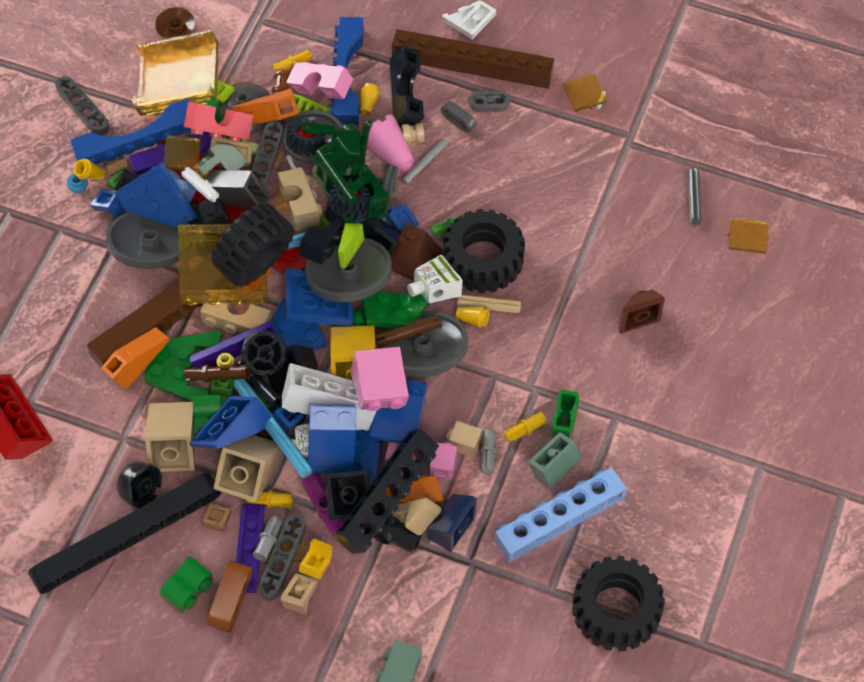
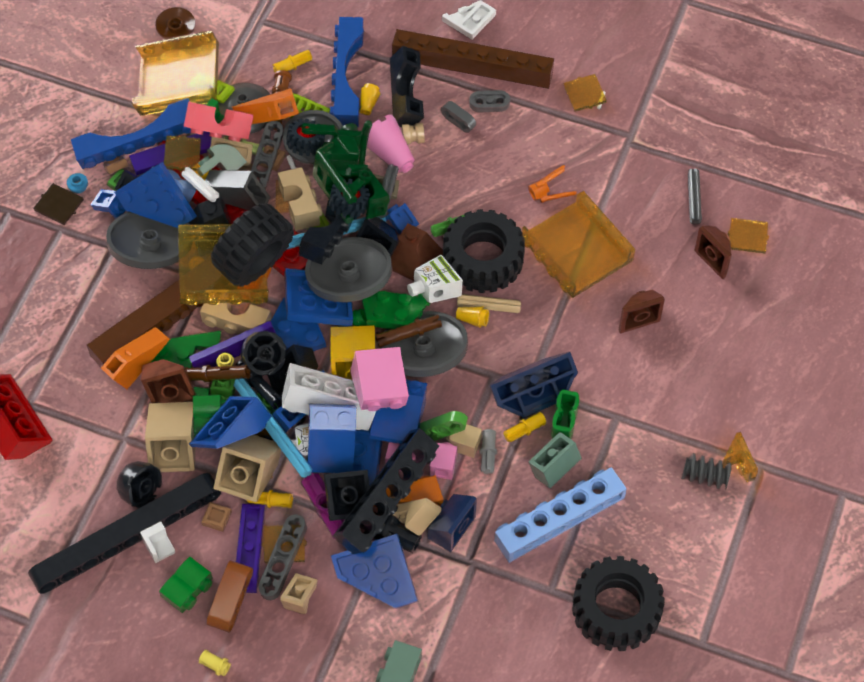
dark grey beam [55,76,109,135] -> none
yellow cone [74,159,105,180] -> none
light grey axle [253,517,283,561] -> none
bright pink arch [286,62,353,99] -> none
yellow bracket [298,539,333,580] -> none
lime slope [338,223,364,268] -> none
light grey bar [402,139,448,185] -> none
none -> dark brown piece [33,183,84,225]
none -> white panel [140,522,175,563]
none -> copper slope [141,359,196,403]
none -> light yellow pin [198,650,231,676]
none -> blue plate [331,534,418,609]
none -> bright green beam [419,411,468,441]
none -> dark blue wedge [489,352,578,418]
none -> clear yellow panel [522,191,635,298]
none -> orange plant [528,165,577,203]
none -> dark grey piece [681,453,732,490]
none -> copper slope [694,226,732,279]
none -> clear yellow slope [723,432,758,482]

